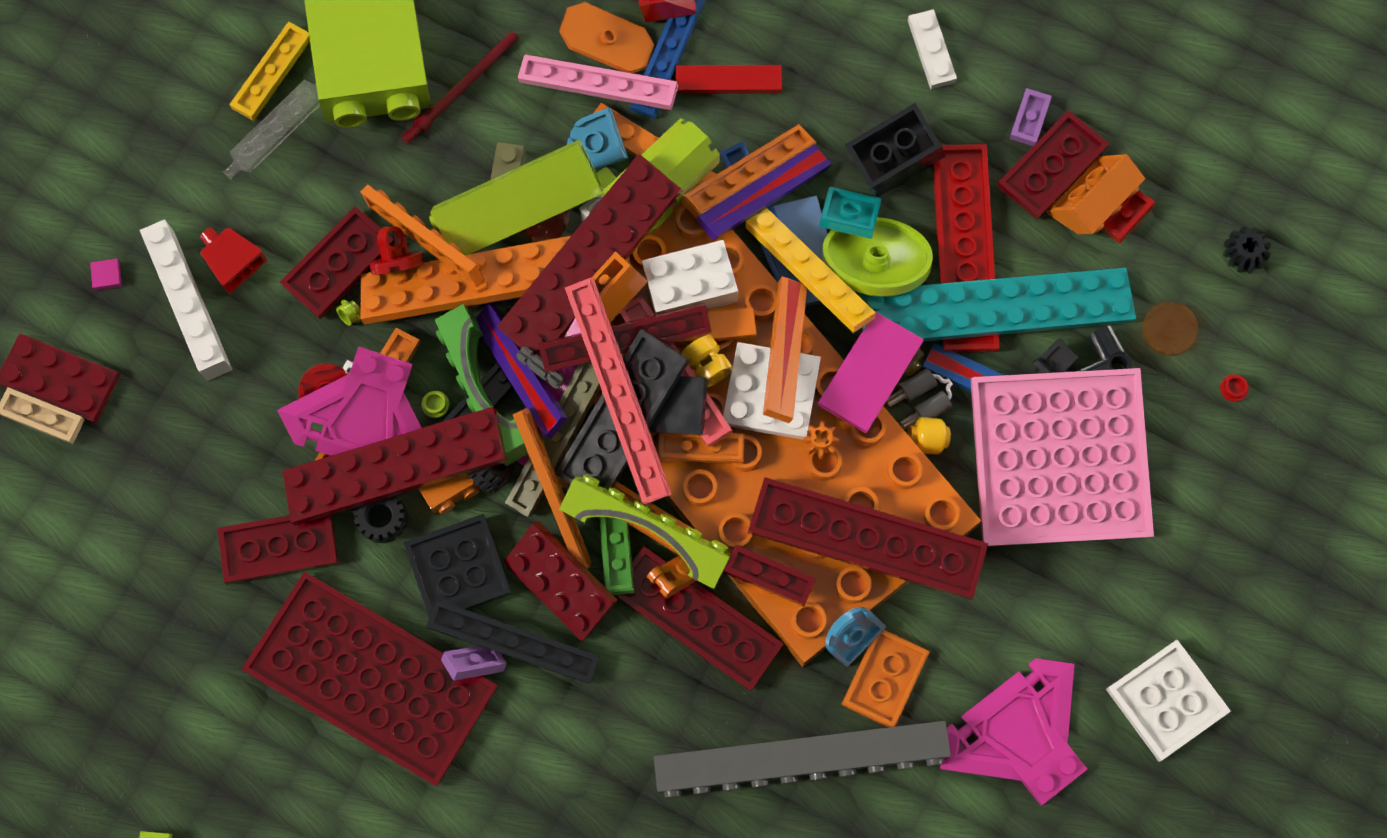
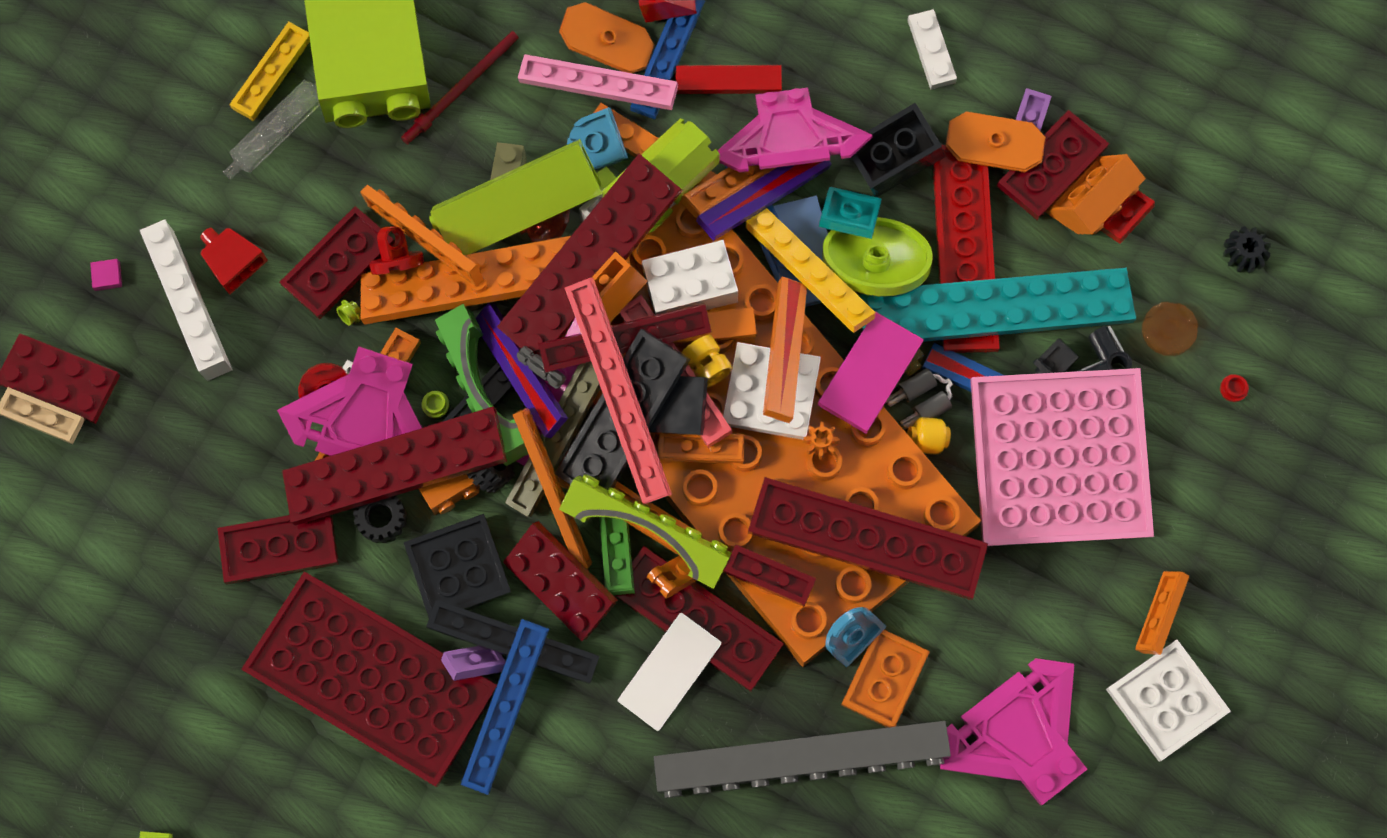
none -> blue tile [461,619,549,795]
none -> white sticker [618,613,721,731]
none -> dark pink plate [717,88,873,172]
none -> orange shield [946,111,1046,172]
none -> orange tile [1135,571,1189,655]

